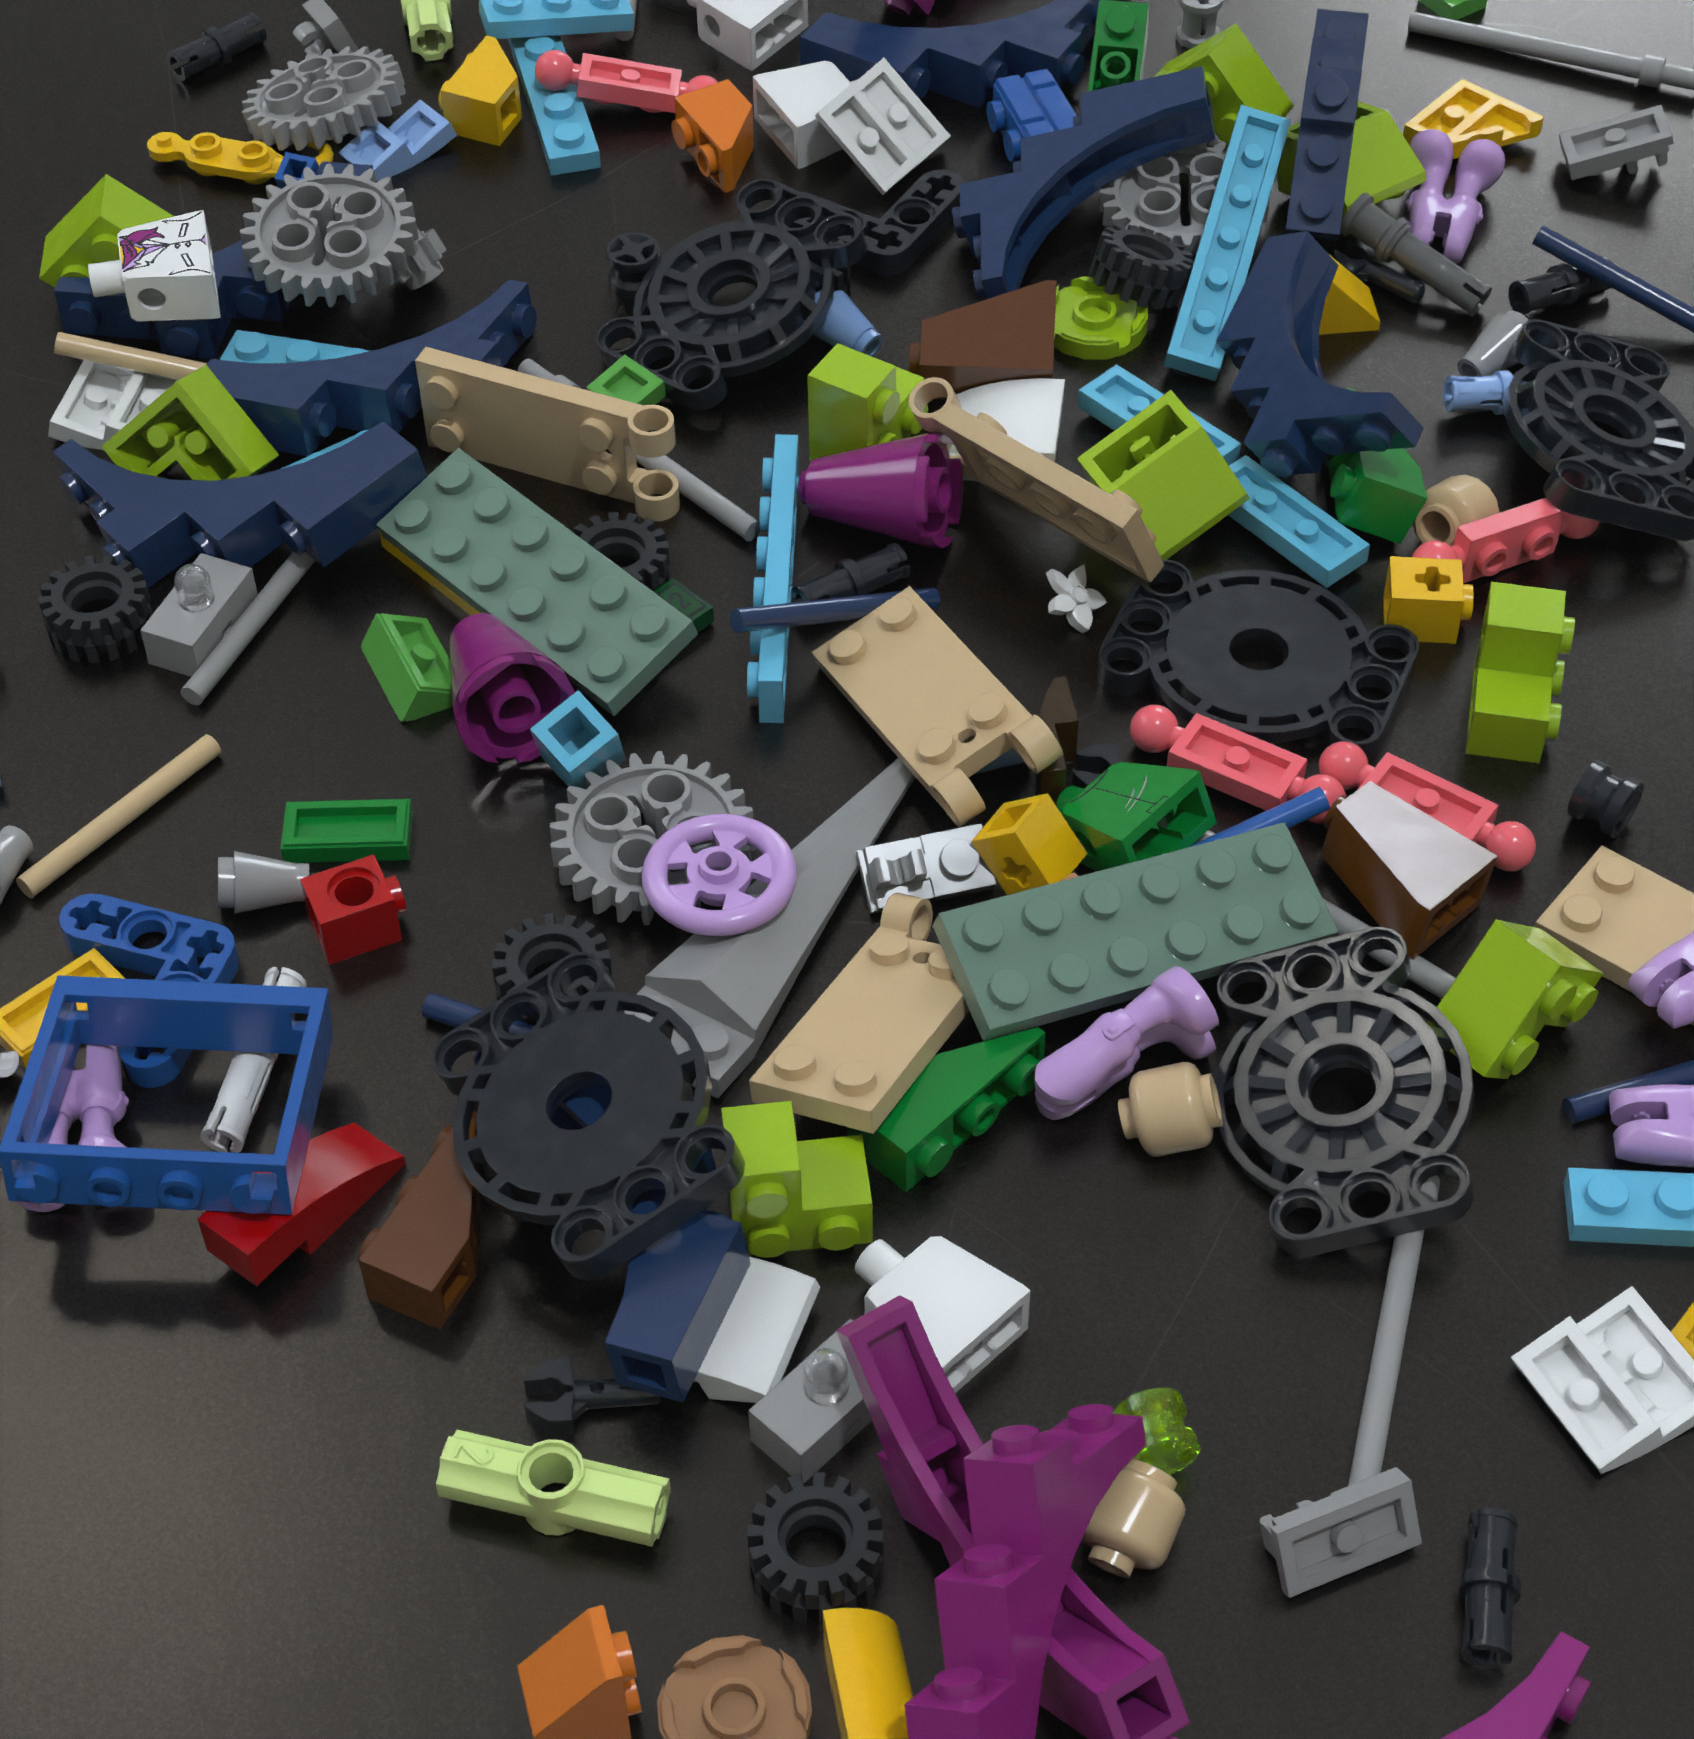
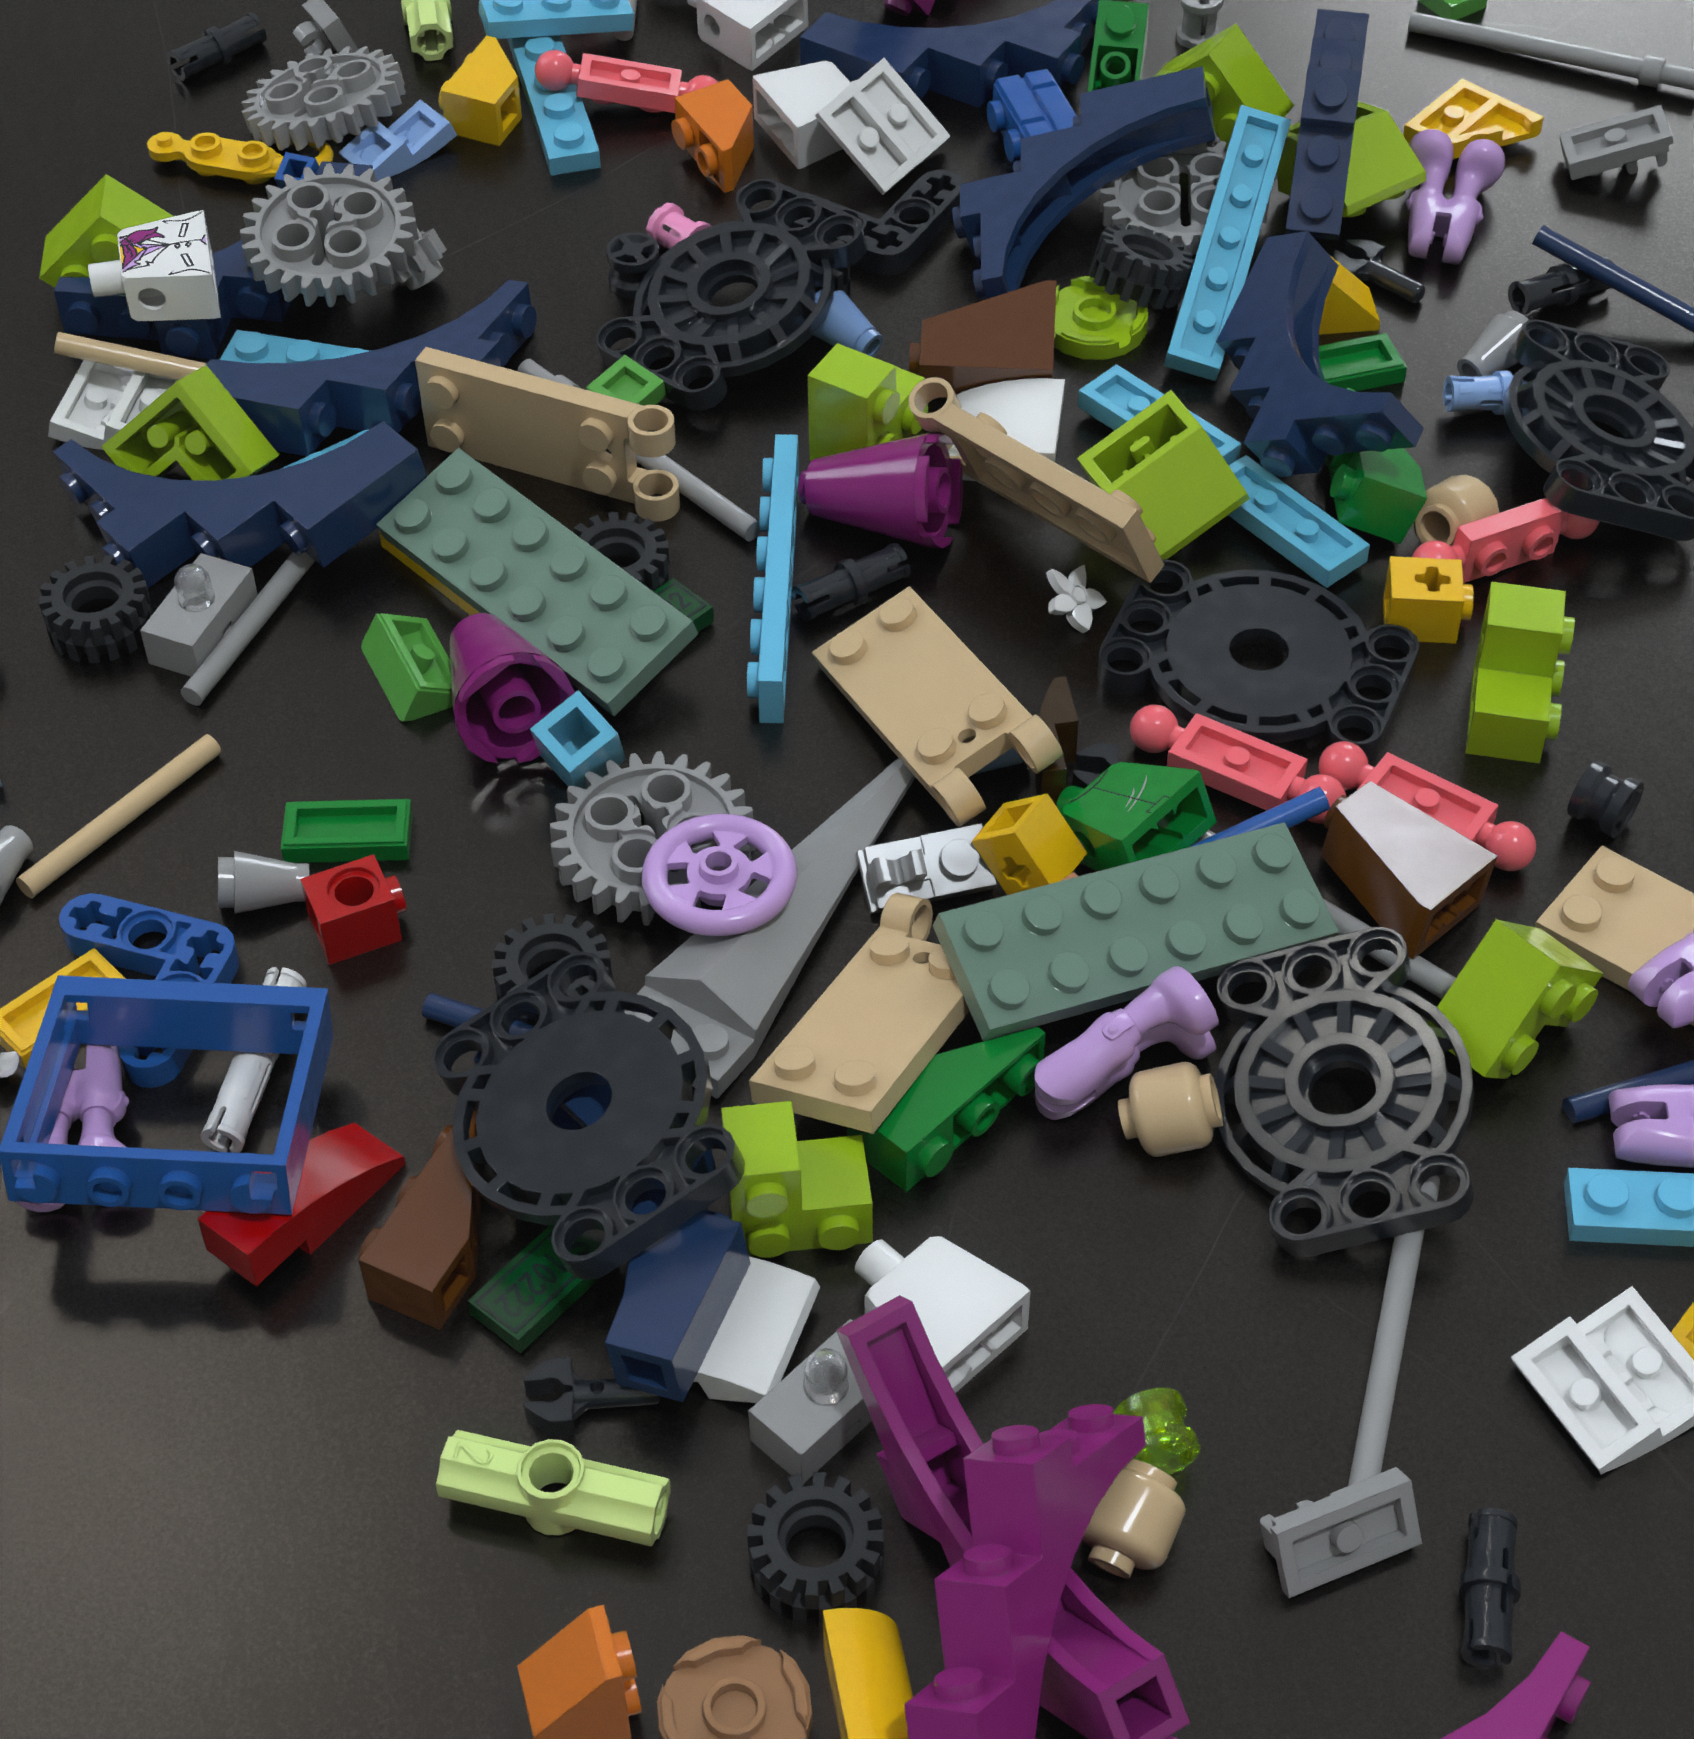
dark blue bar [730,588,940,633] -> none
dark grey pin [1340,192,1492,317] -> none
none -> dark green tile [467,1225,604,1353]
none -> bright pink bush [646,203,712,250]
none -> green tile [1319,333,1407,391]

